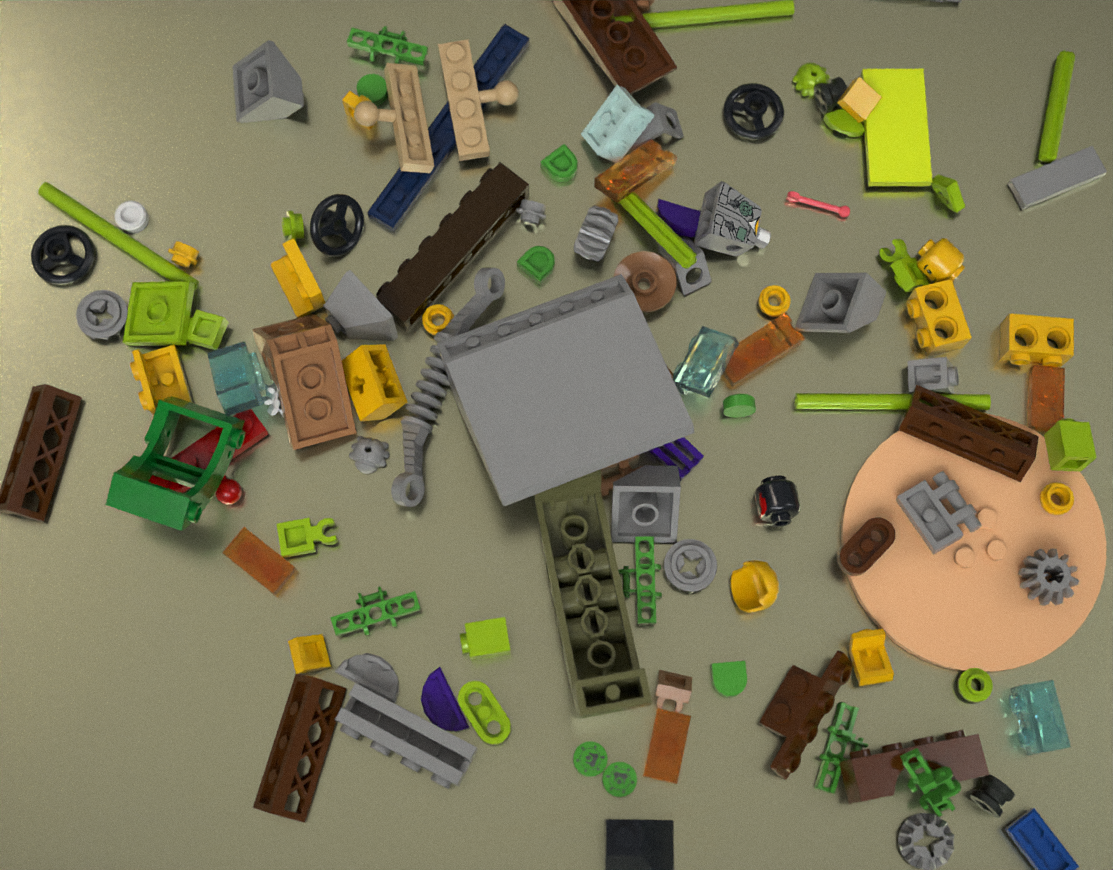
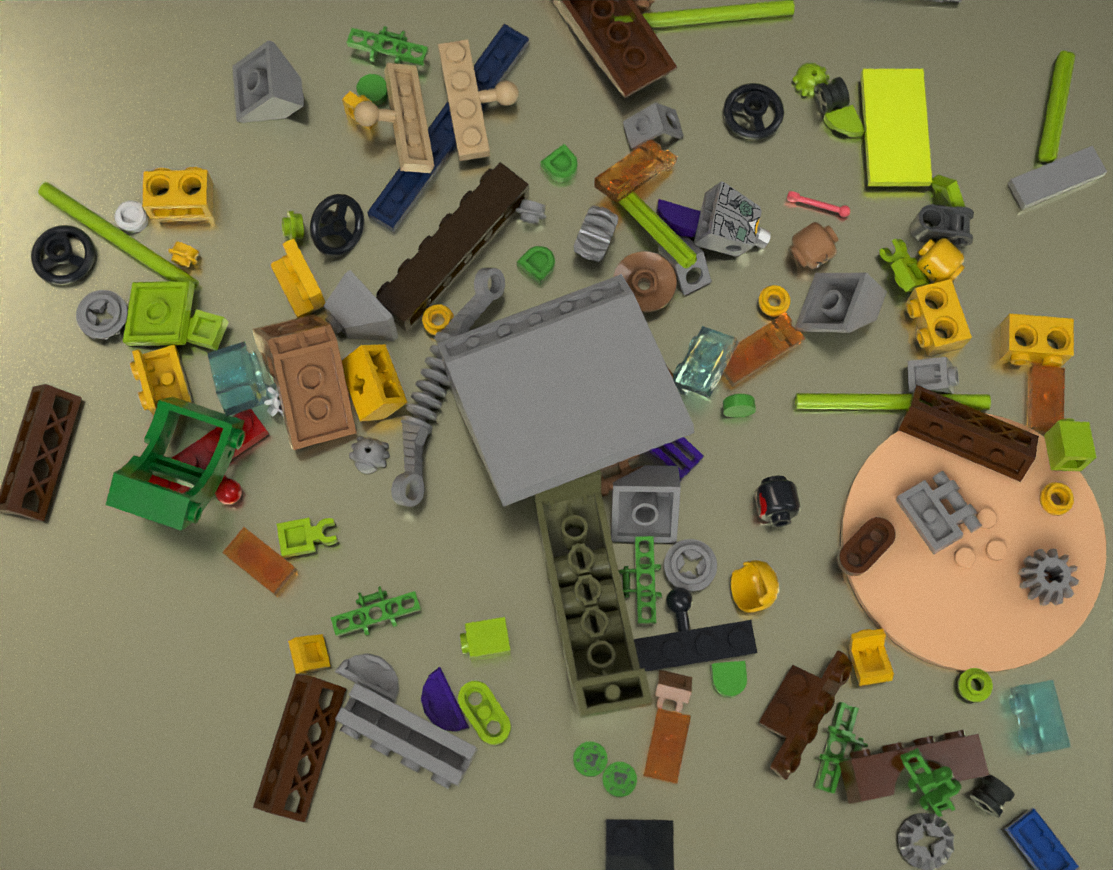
light aqua bracket [581,85,654,163] -> none
yellow tile [837,77,881,123] -> none
none -> yellow brick [142,167,213,219]
none -> black plate [634,587,757,672]
none -> medium nougat head [789,222,839,269]
none -> dark grey piece [910,204,974,247]

